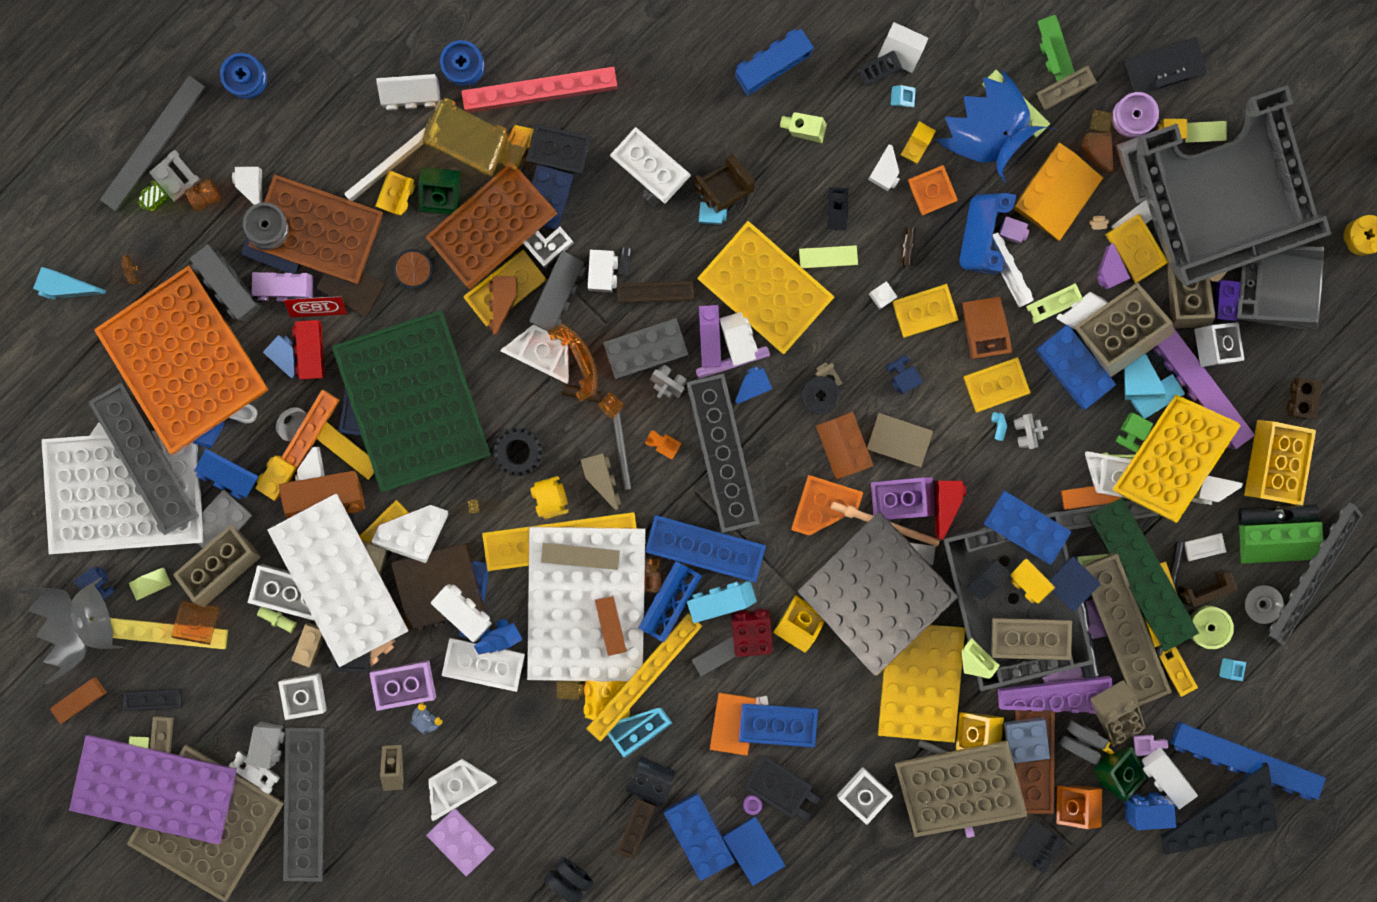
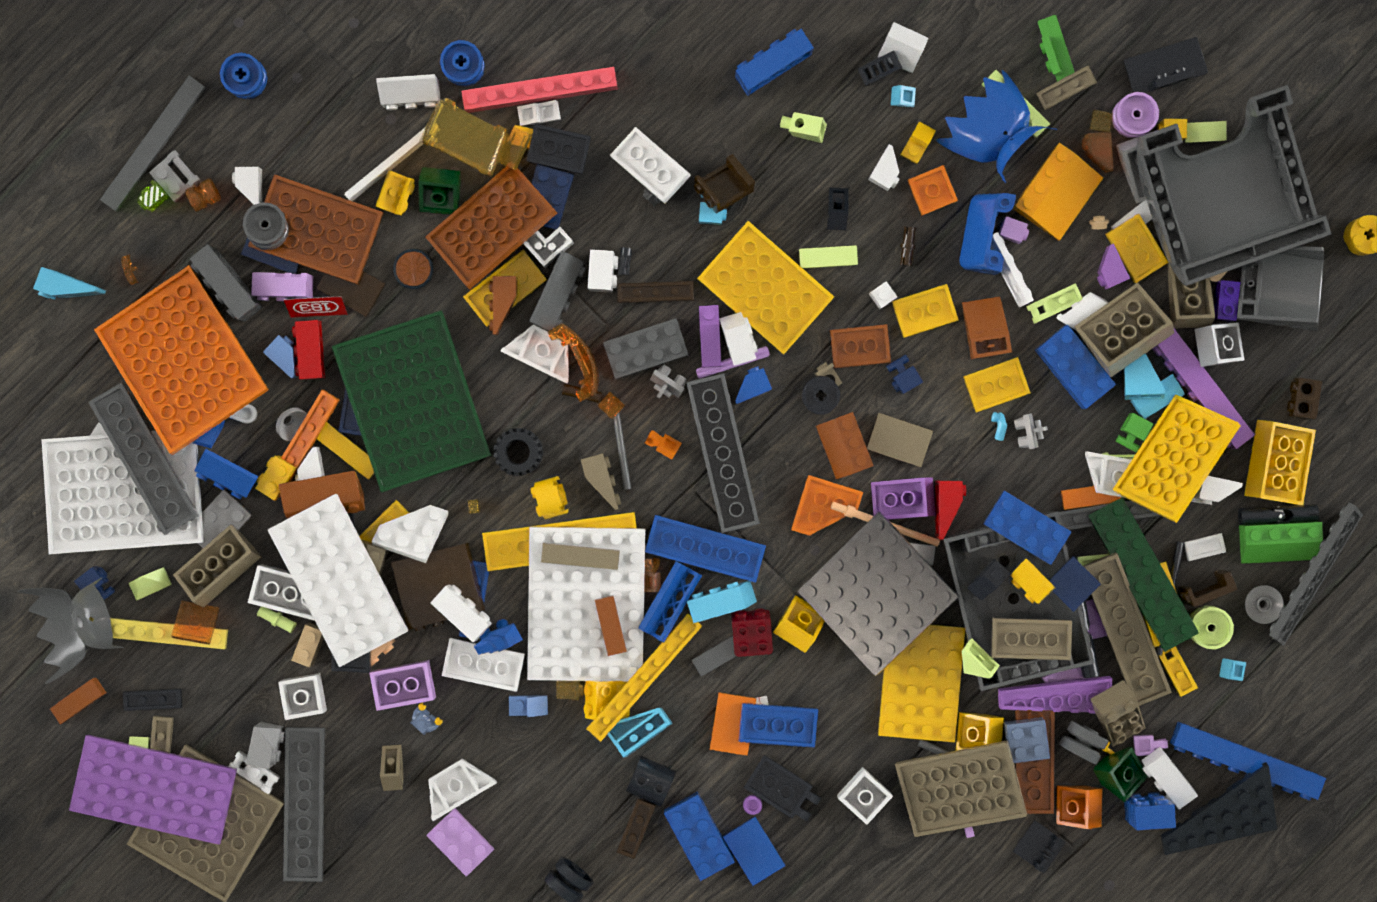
none -> medium blue slope [509,695,548,717]
none -> white slope [517,100,561,126]
none -> dark orange tile [830,324,891,368]

